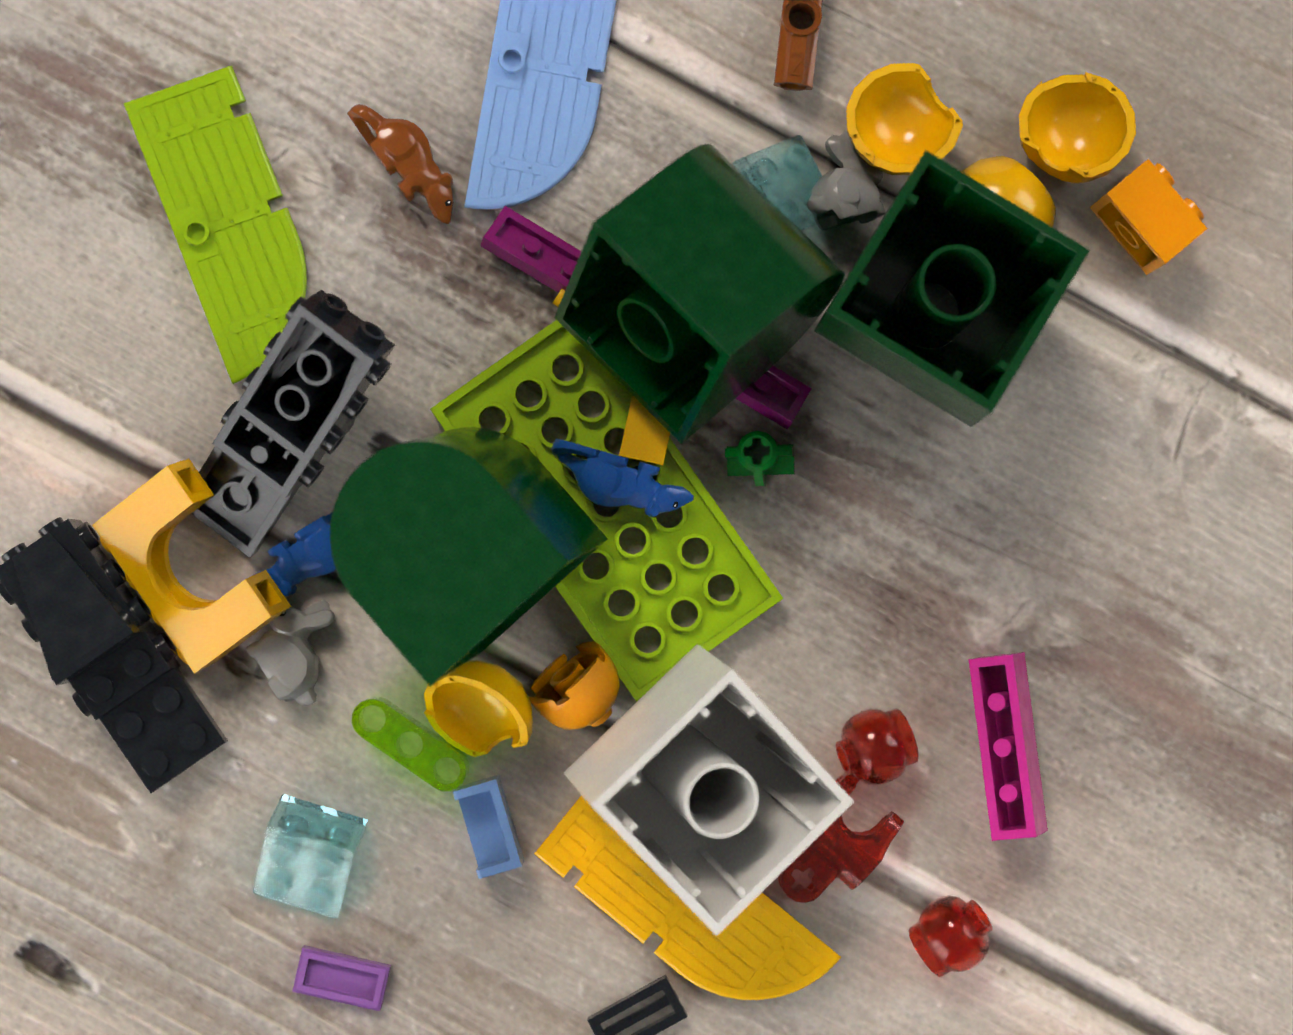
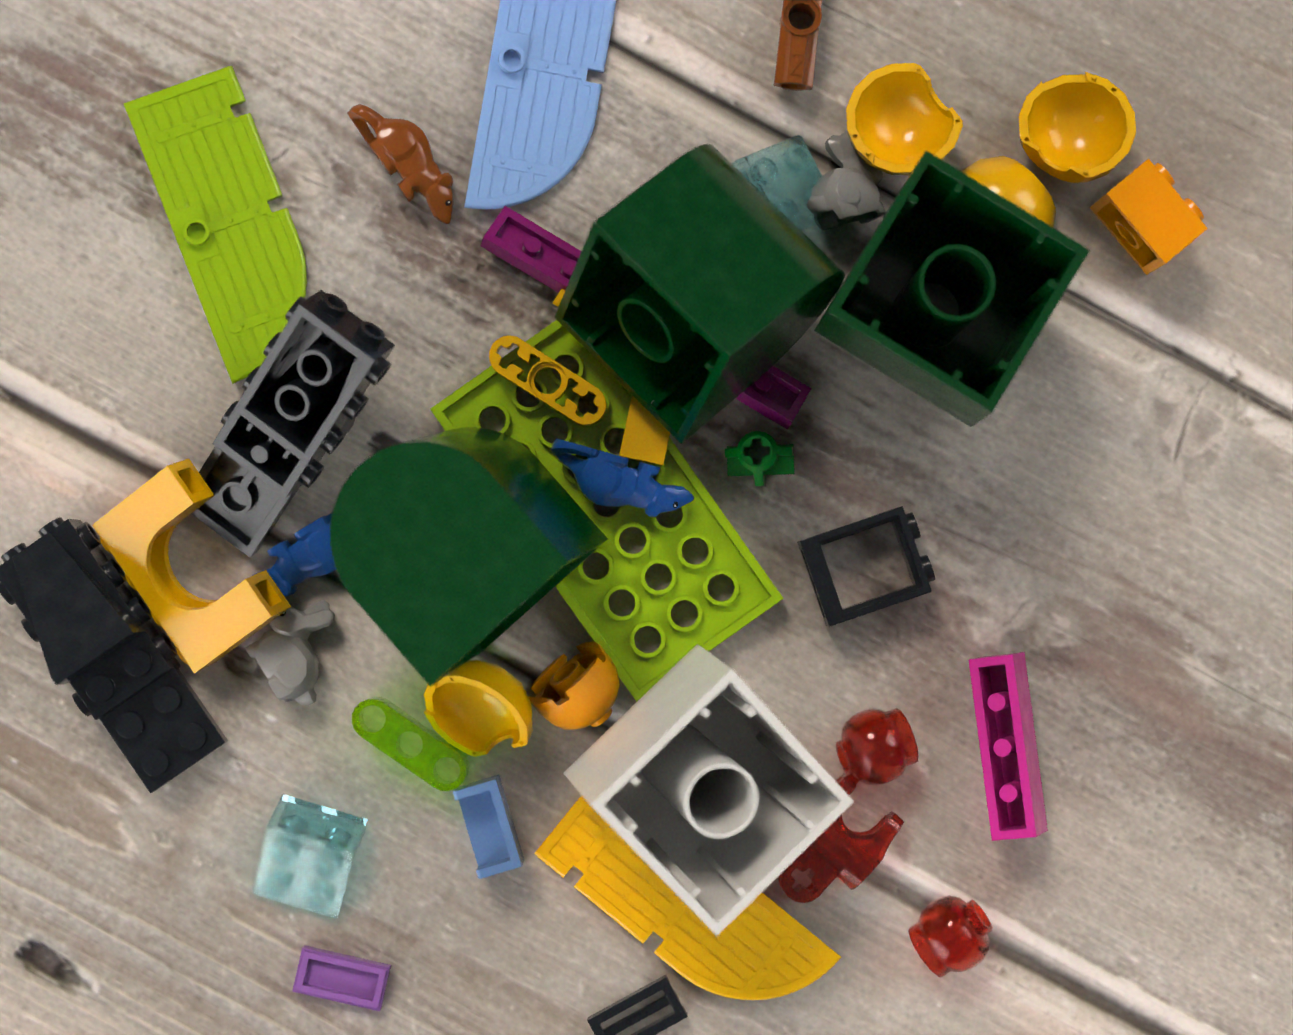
none -> yellow beam [489,335,606,426]
none -> black window [797,506,935,627]

